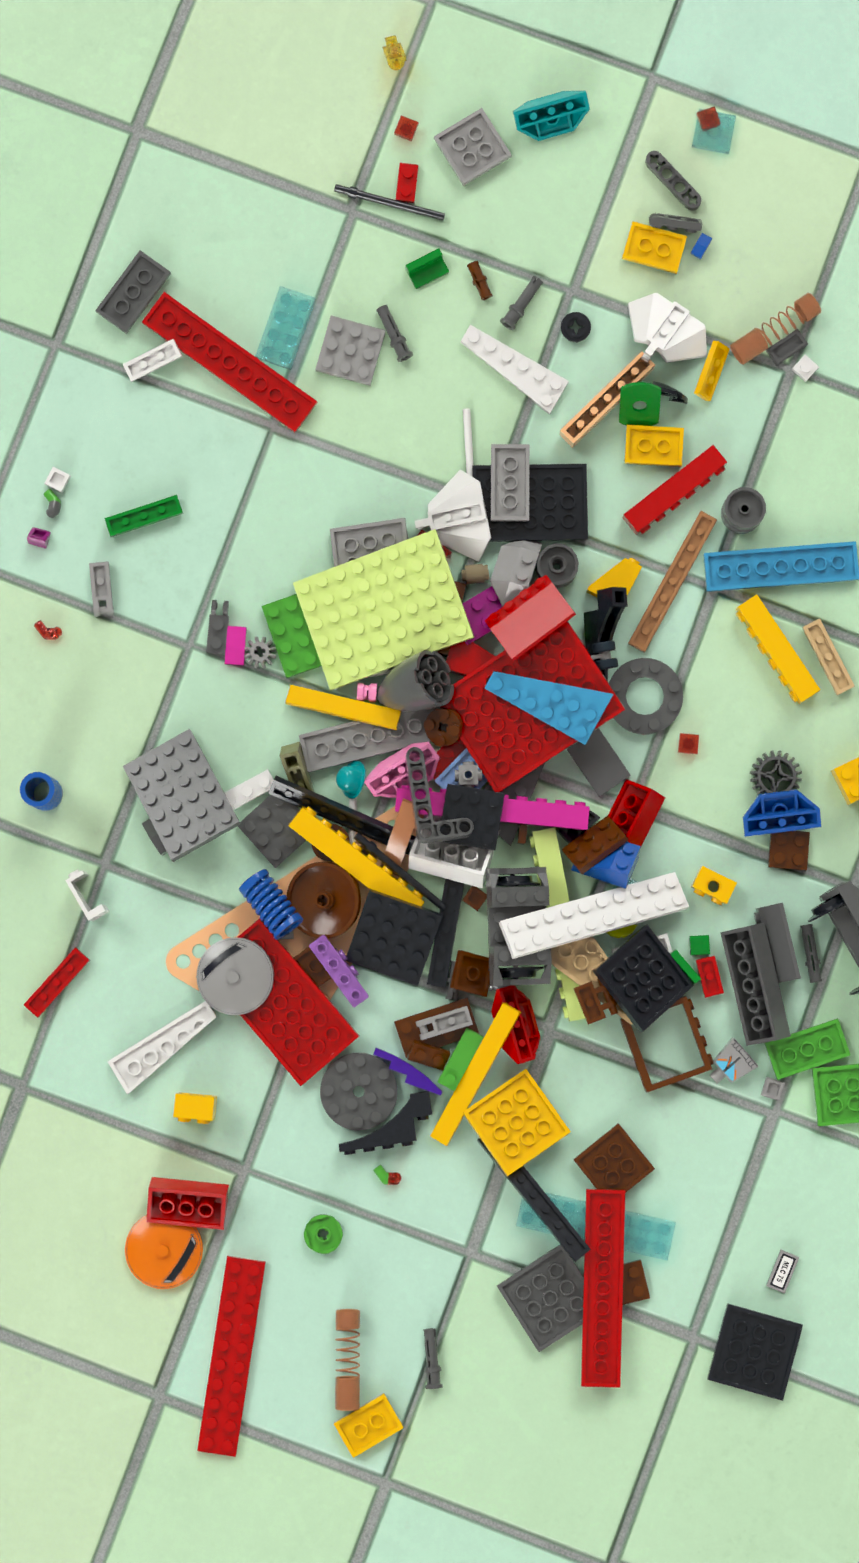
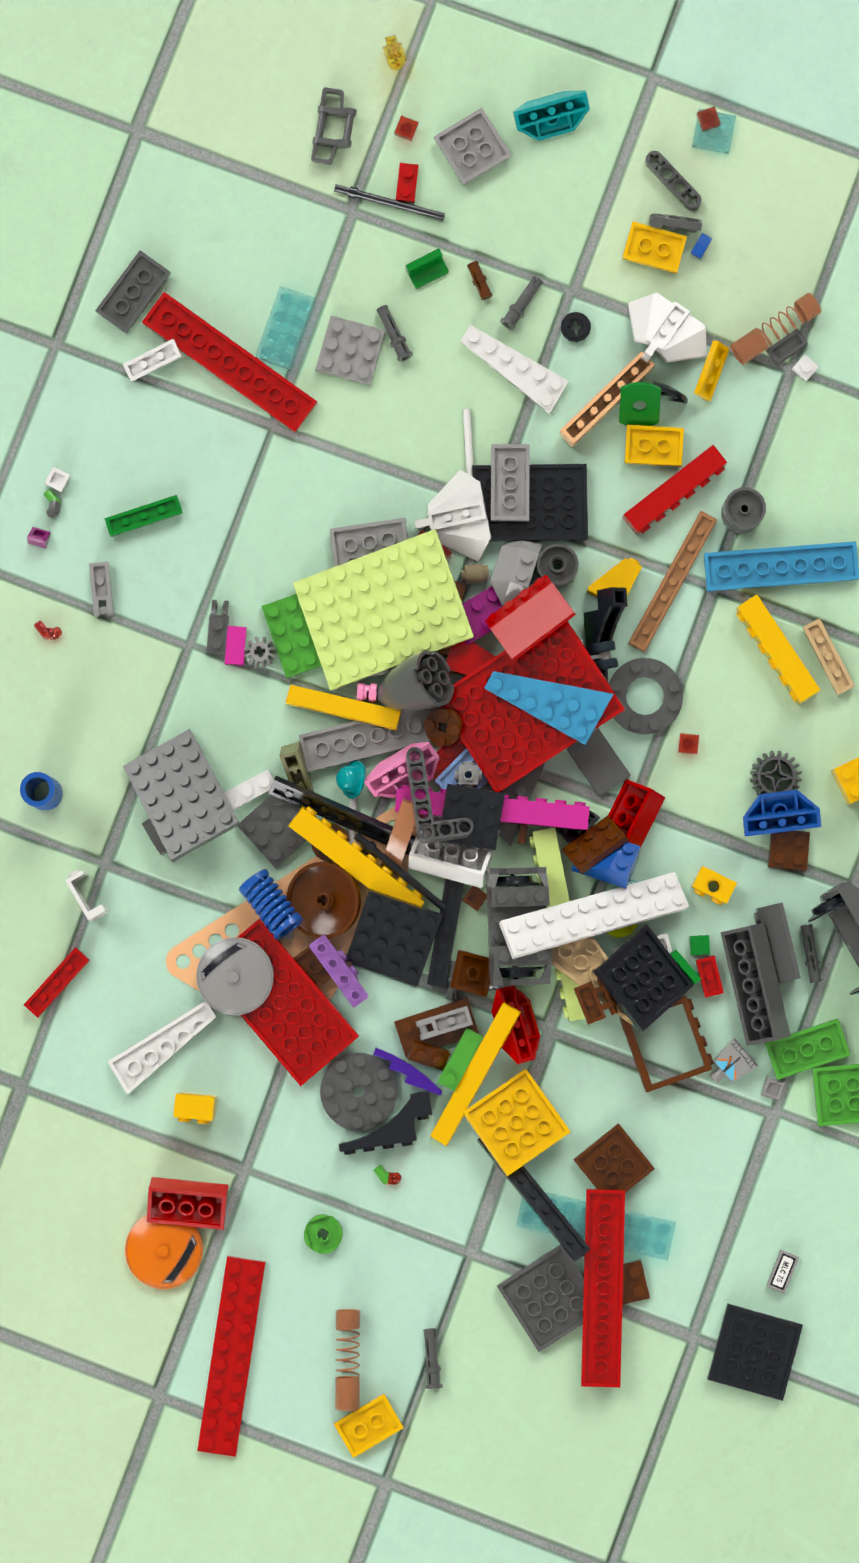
none -> dark grey bar [311,87,357,165]

